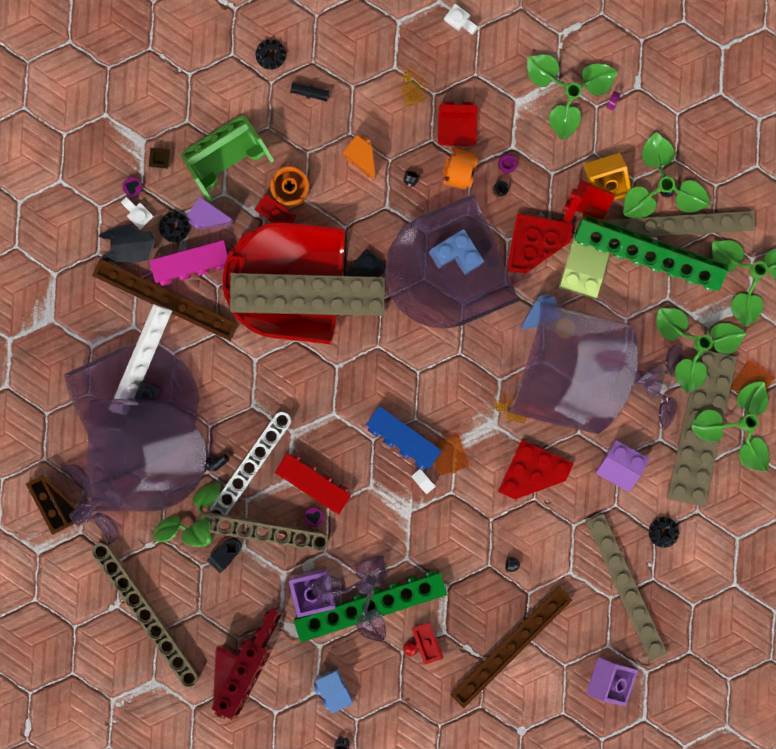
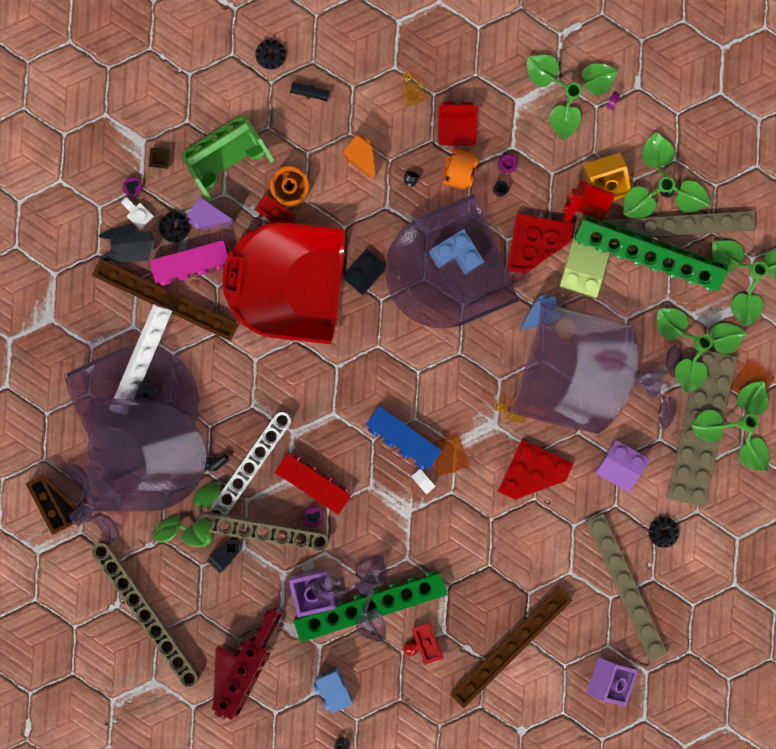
dark tan plate [230,273,385,316] -> none
white plate [444,4,477,35] -> none
black hinge [505,556,520,572] -> none

